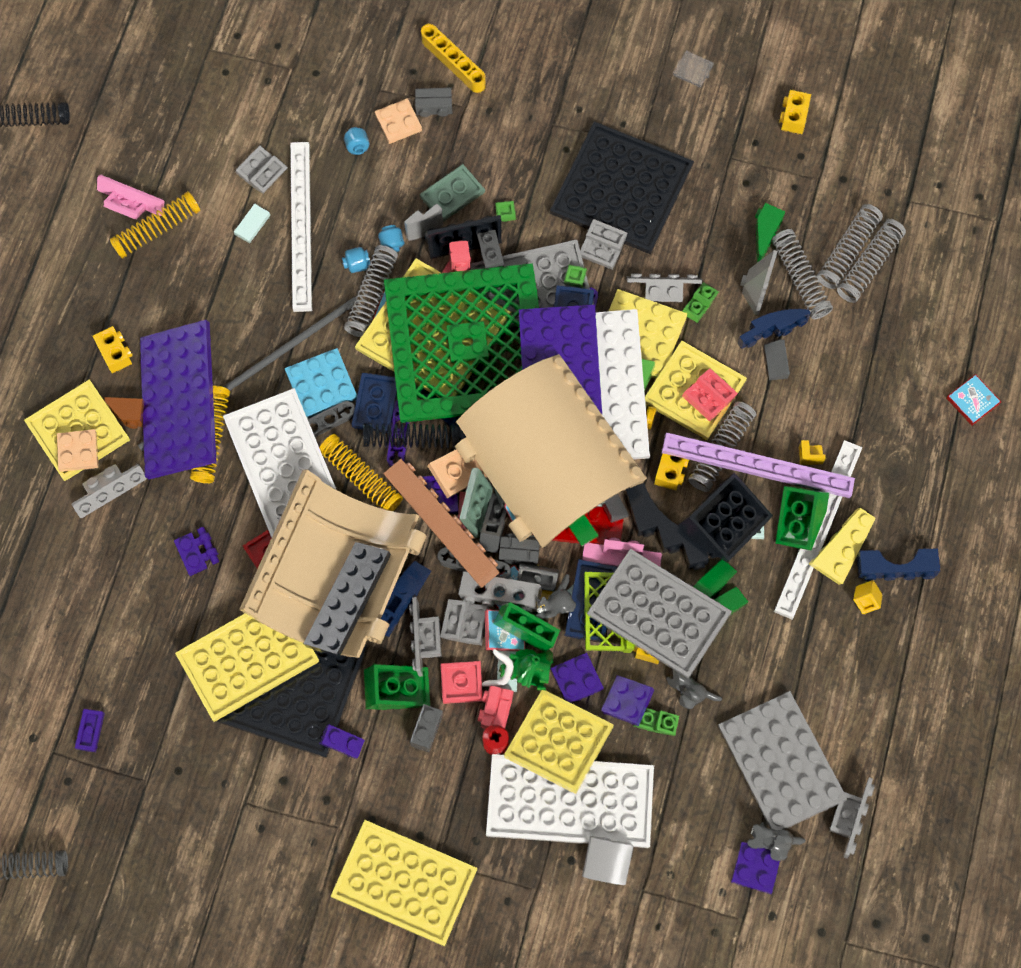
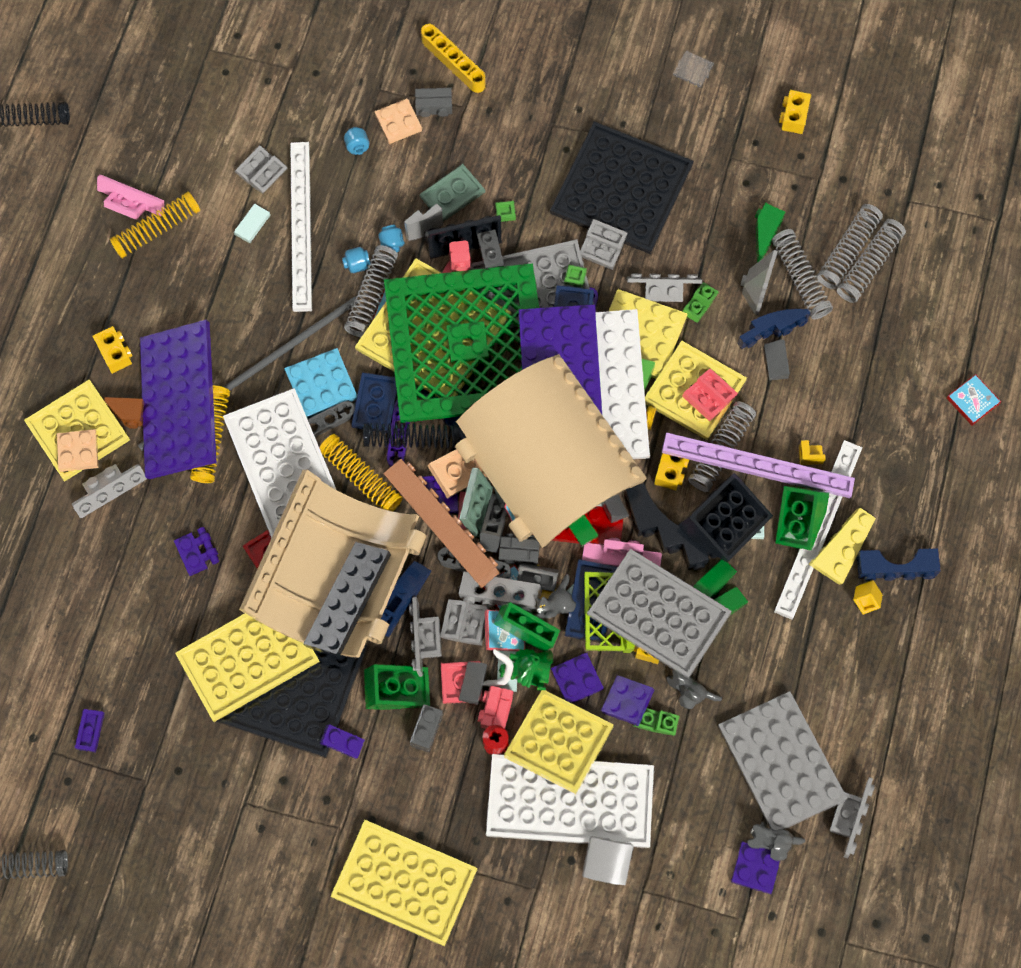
none -> dark grey slope [459,662,487,705]

